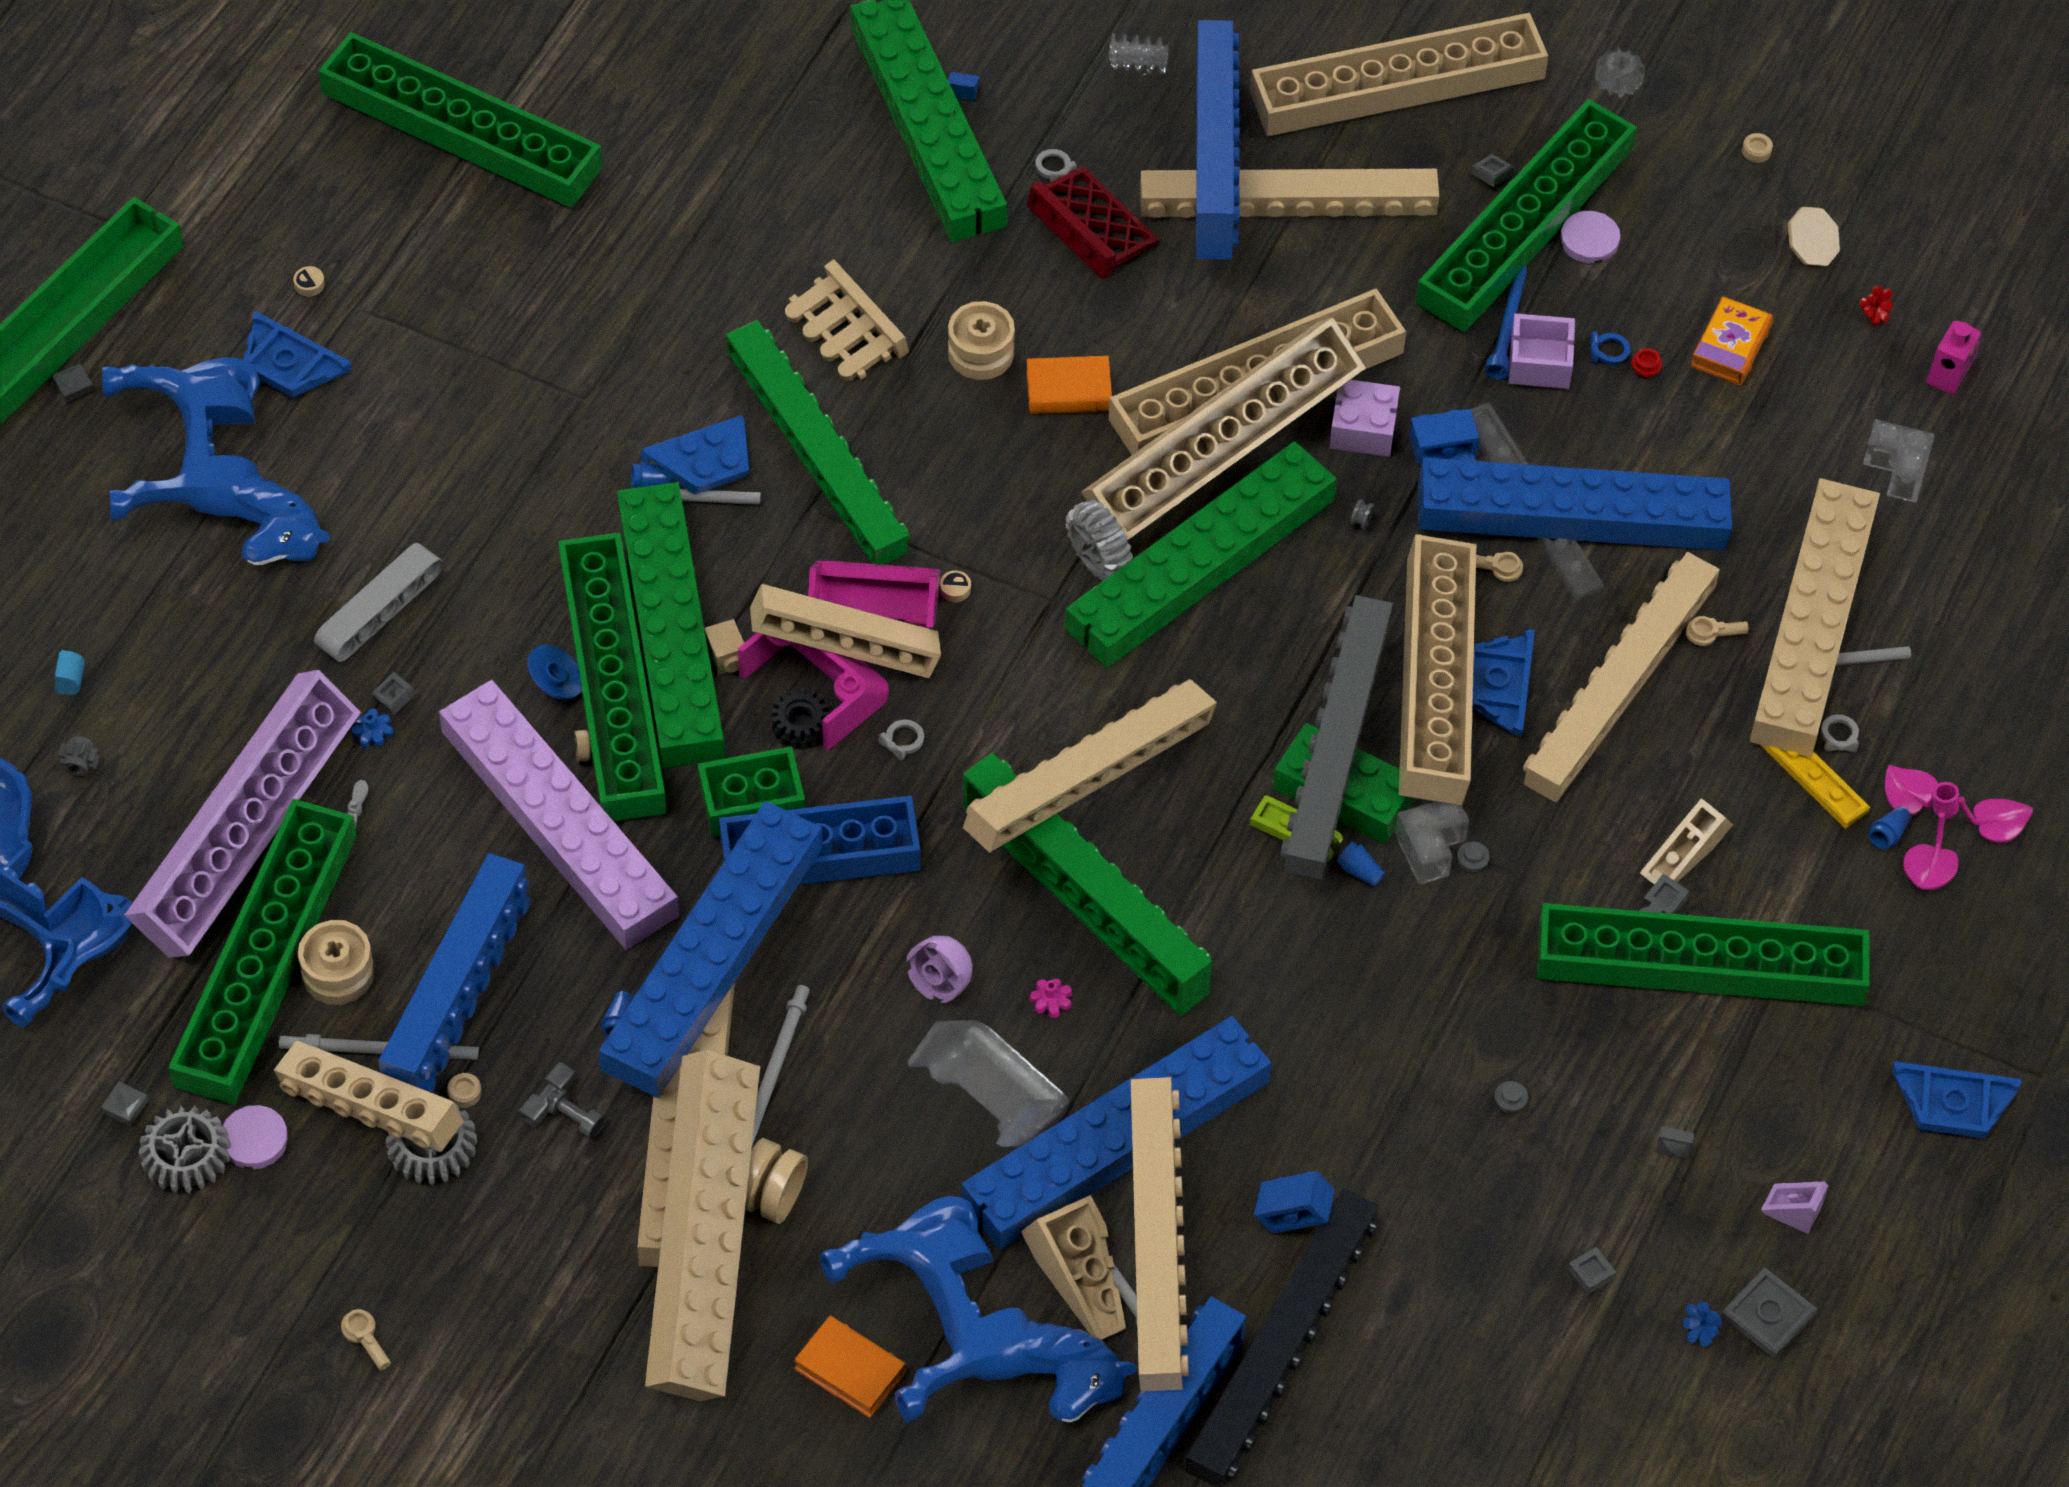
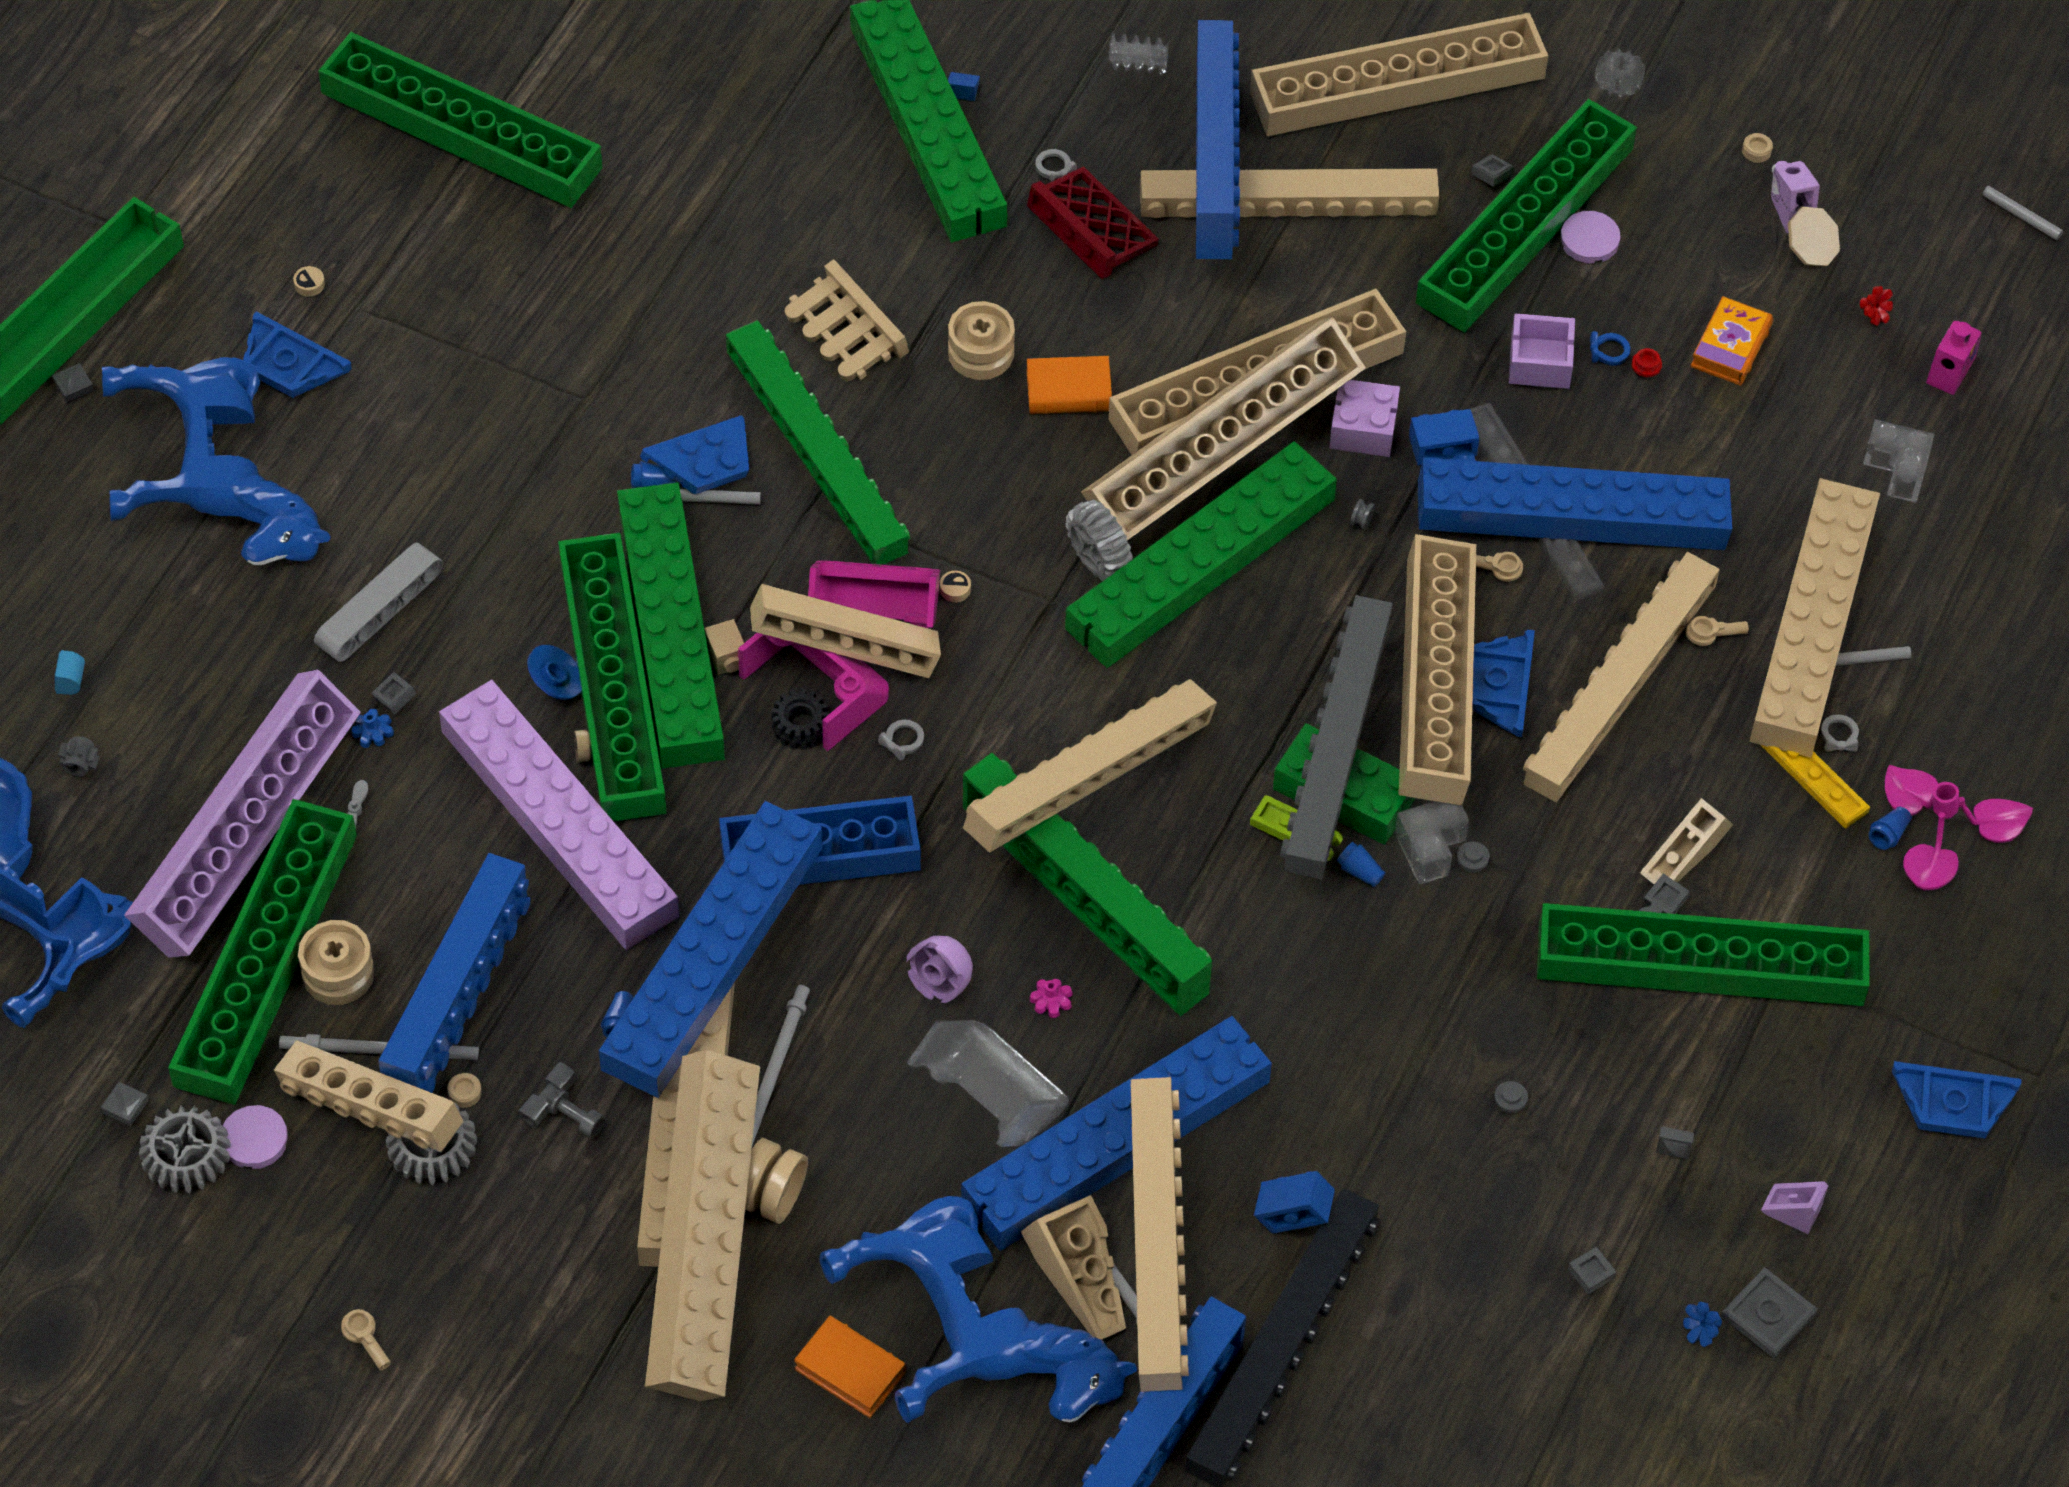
green brick [697,746,805,837] -> none
blue piece [1485,266,1527,380] -> none
none -> lavender torso [1771,161,1820,233]
none -> light grey bar [1982,186,2063,241]

